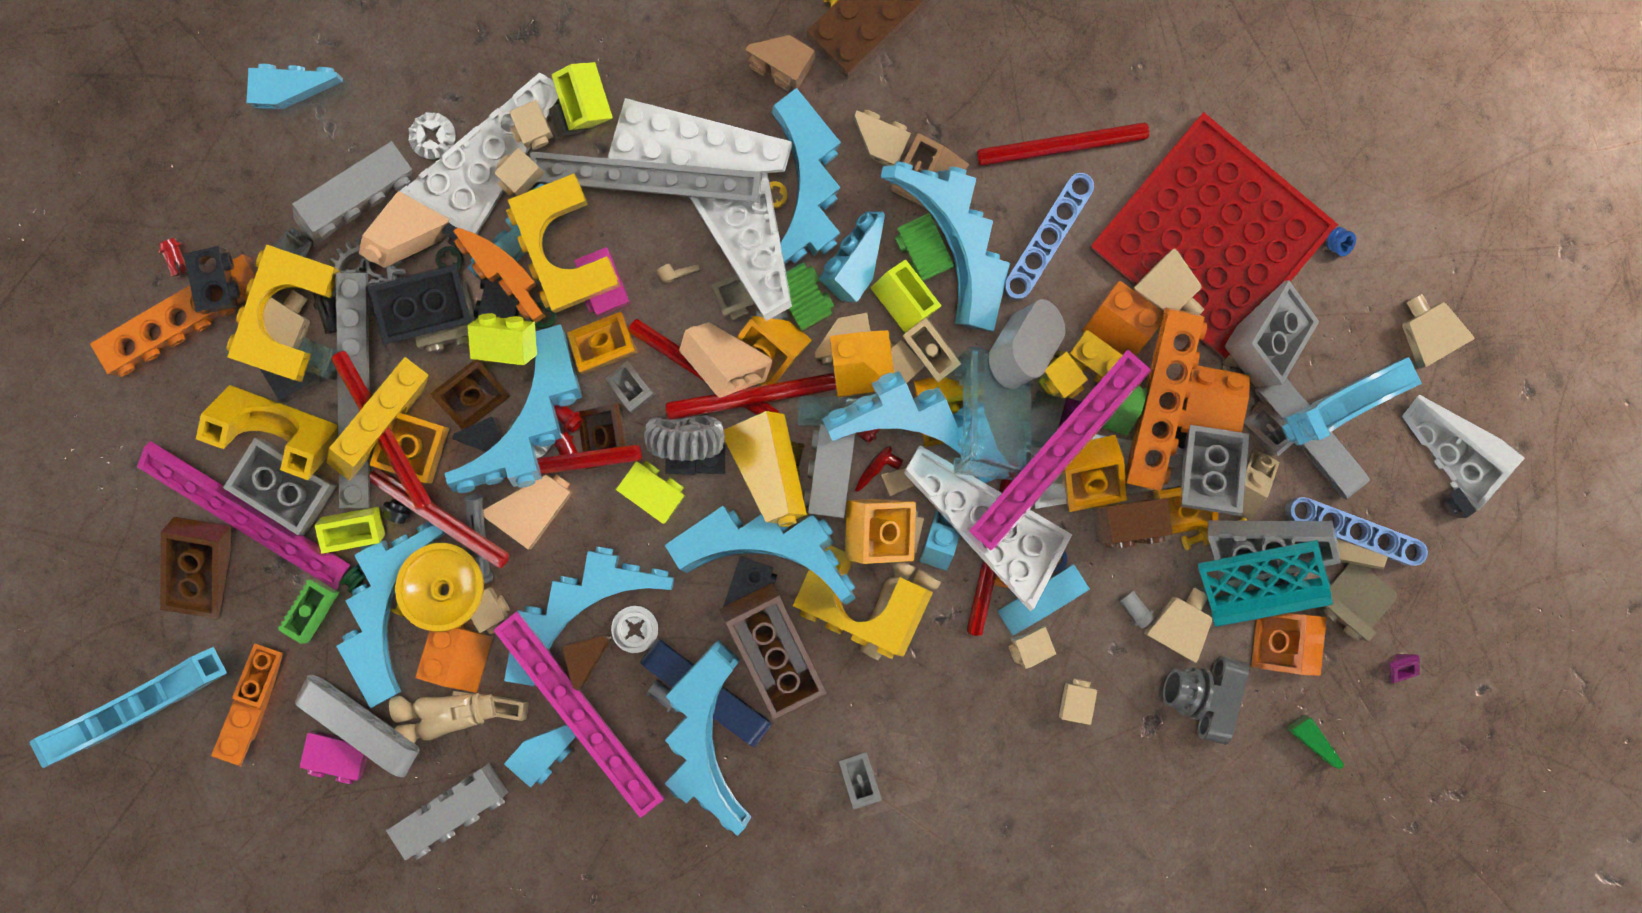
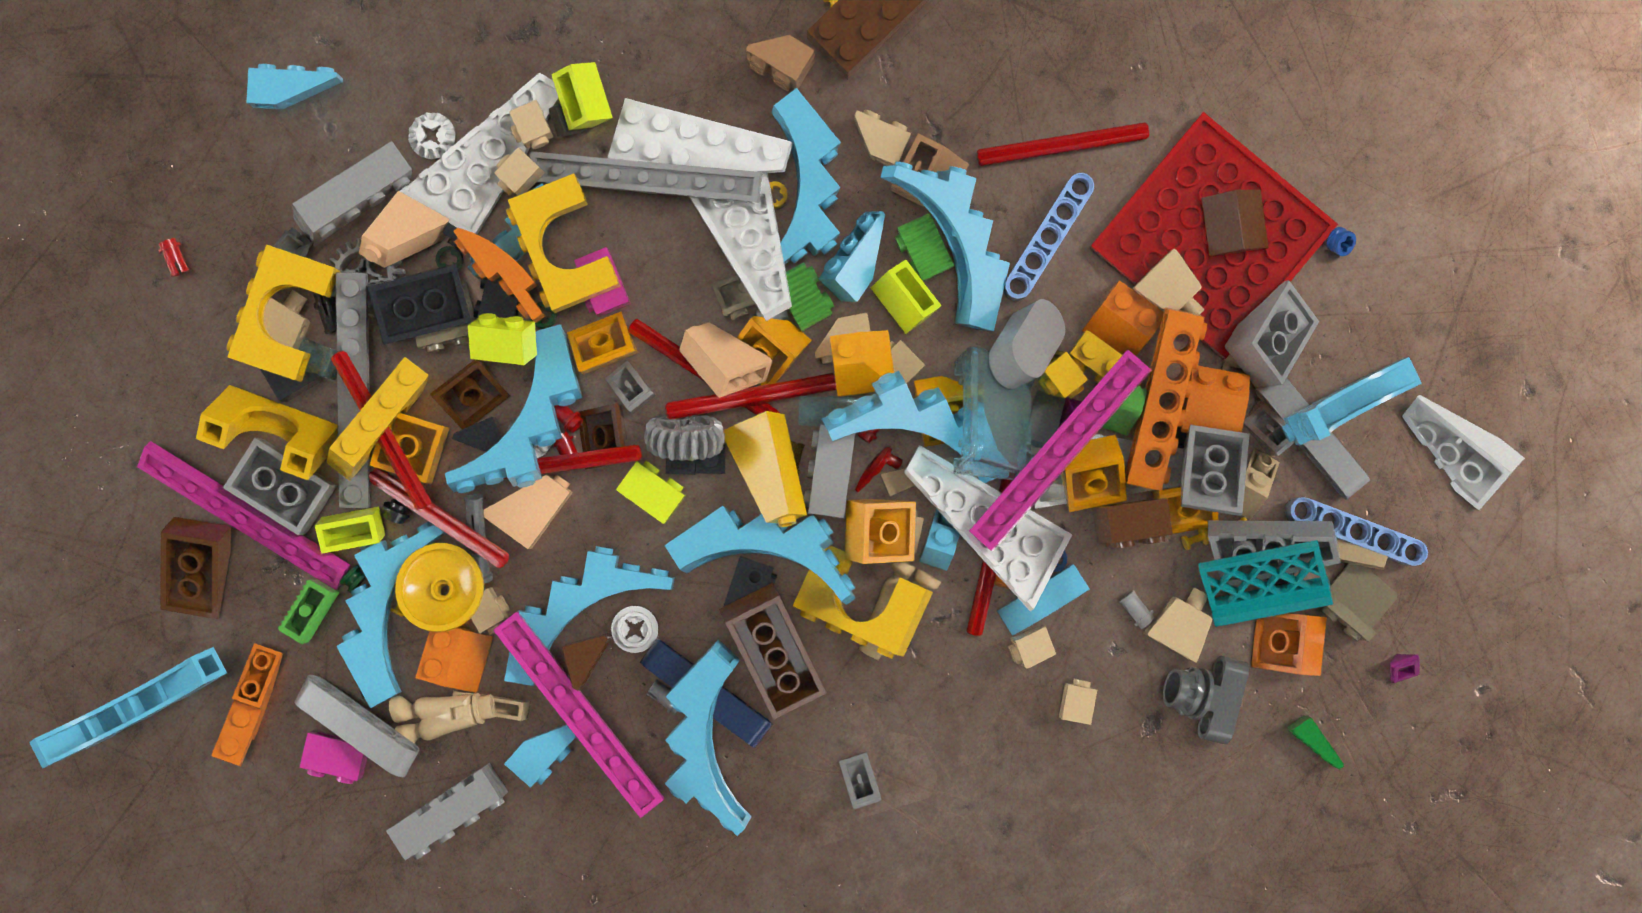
orange brick [90,254,257,377] -> none
black brick [183,246,240,314] -> none
tan hand [657,263,700,284] -> none
tan slope [902,318,962,383] -> none
tan torso [1402,294,1475,369] -> none
black plate [1442,487,1476,518] -> none
none -> reddish brown slope [1201,190,1269,257]

